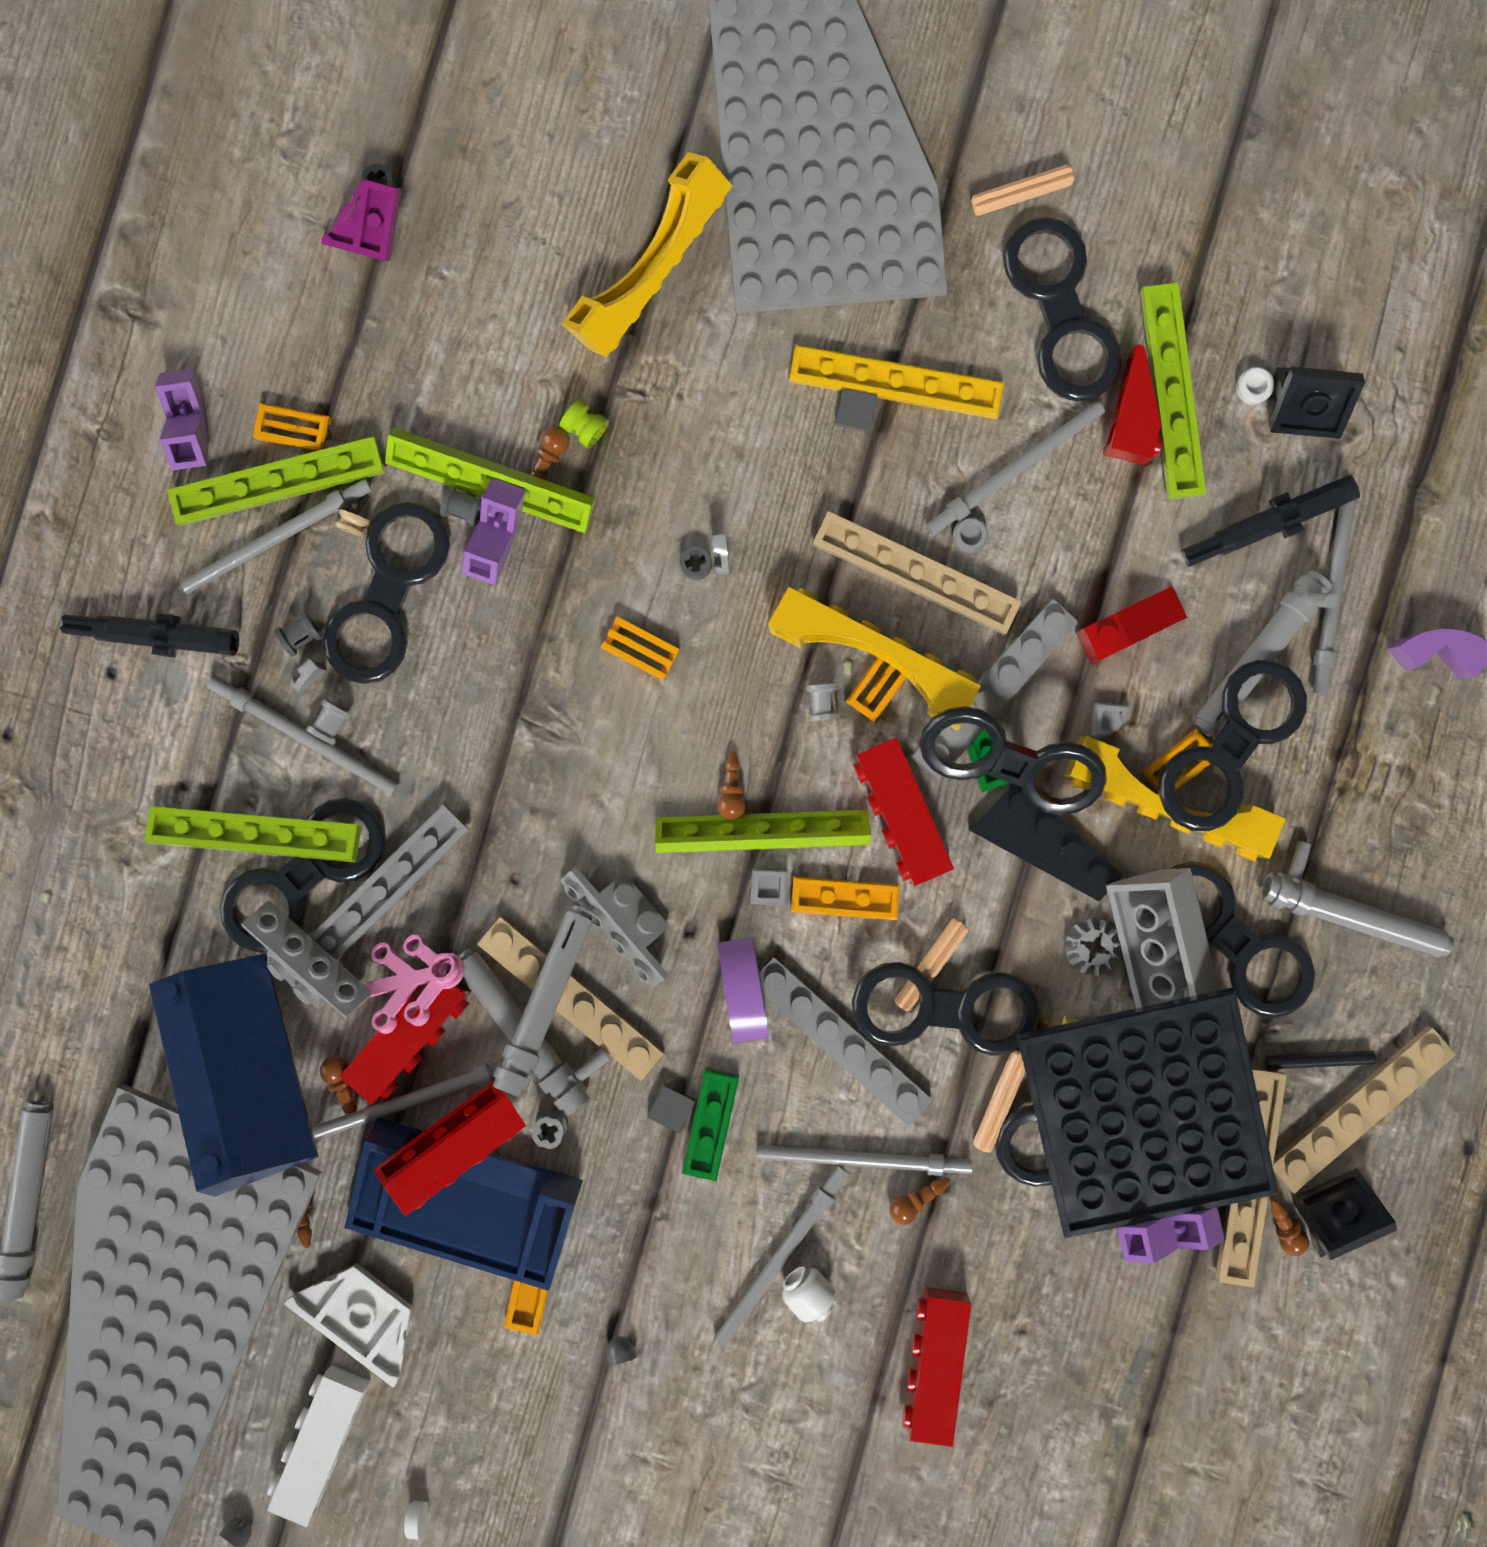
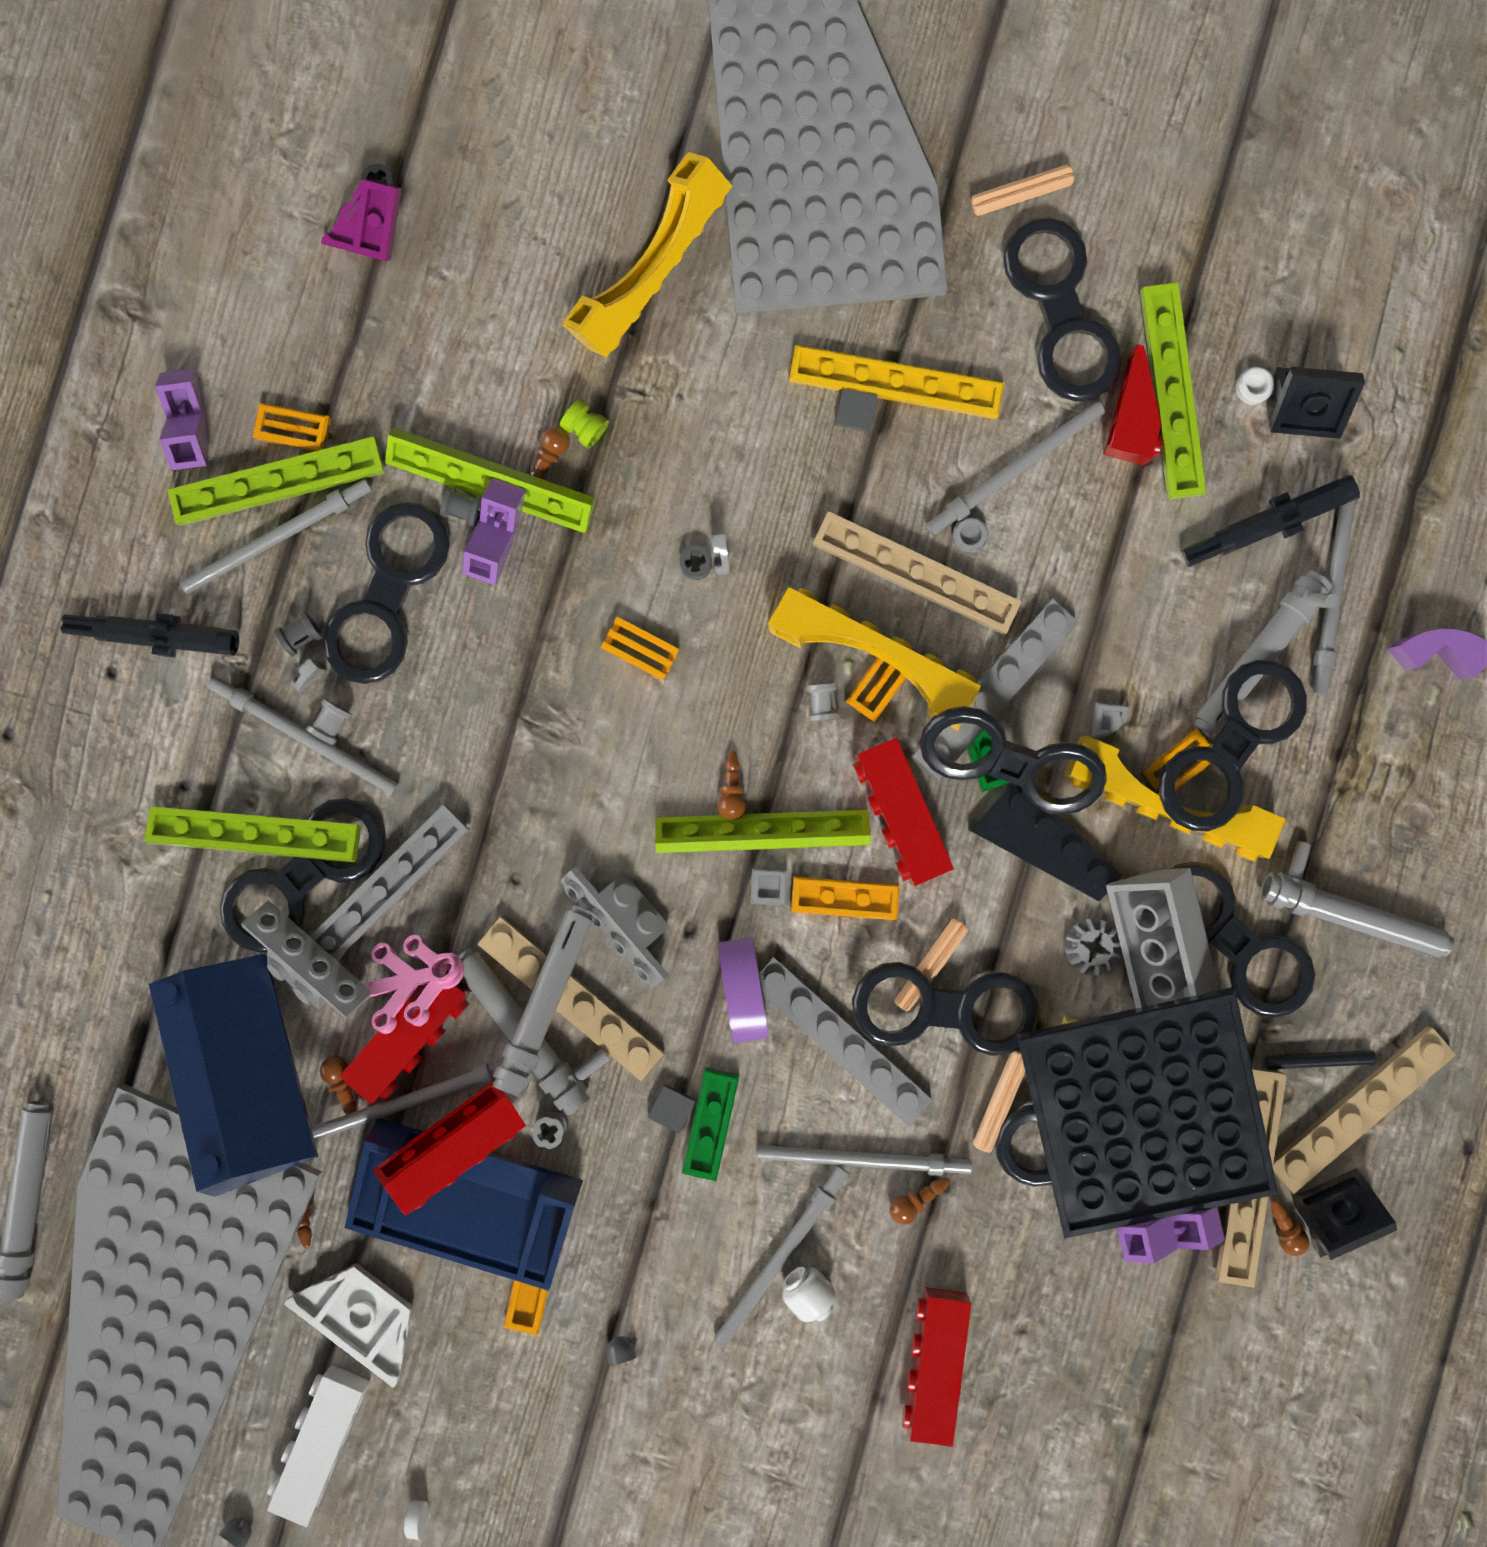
tan bush [333,509,370,538] -> none
red slope [1075,586,1187,664] -> none

